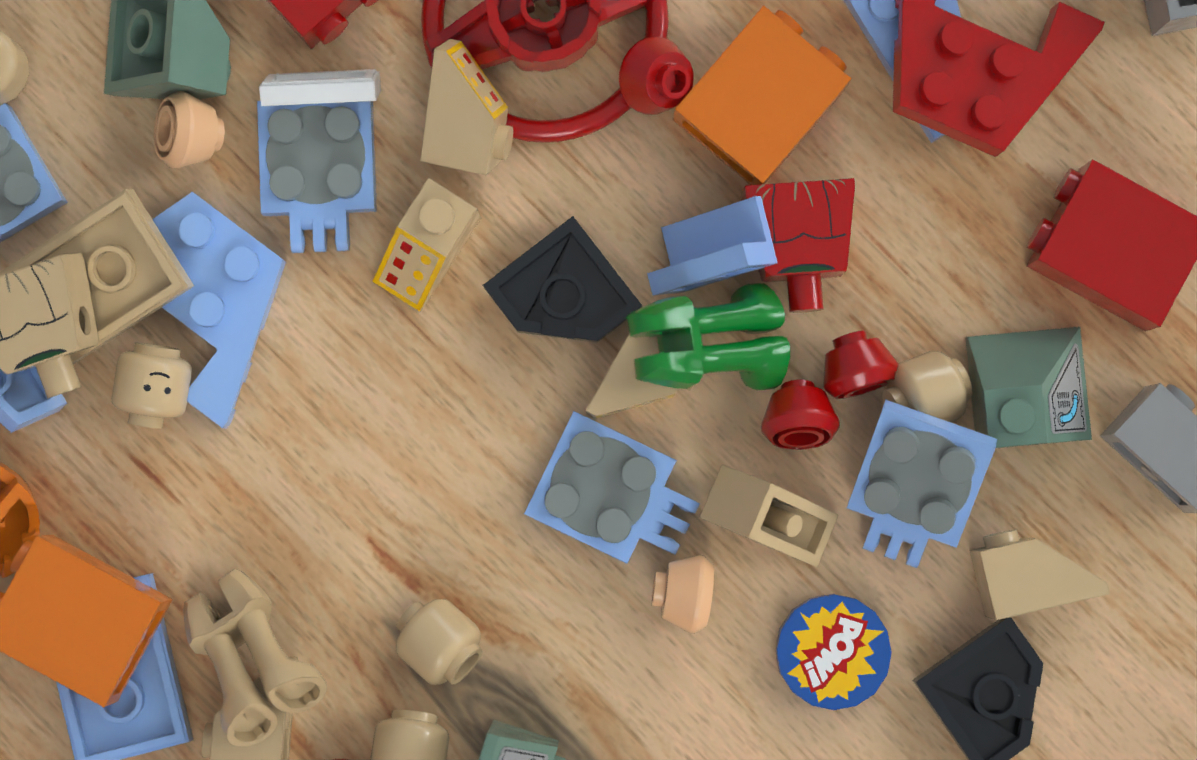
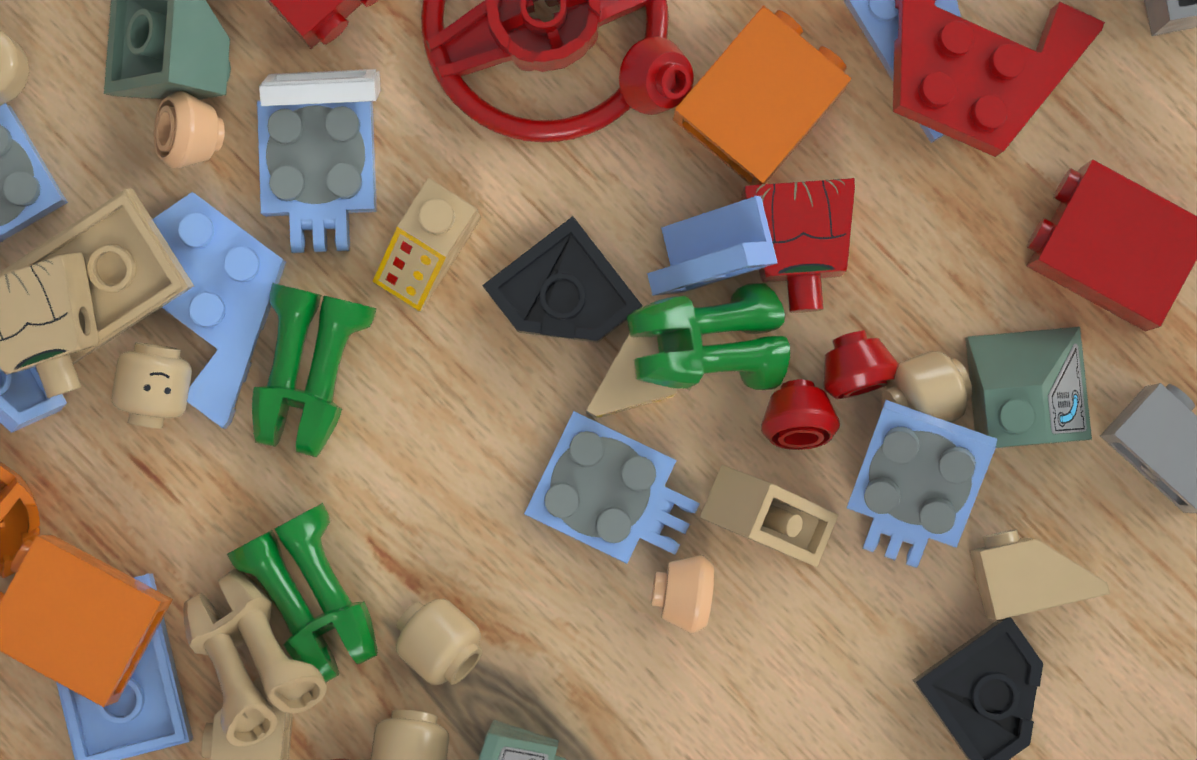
tan slope [420,39,513,175] -> none
tile [776,594,892,710] -> none
none -> green piece [227,503,378,682]
none -> green piece [252,283,377,457]

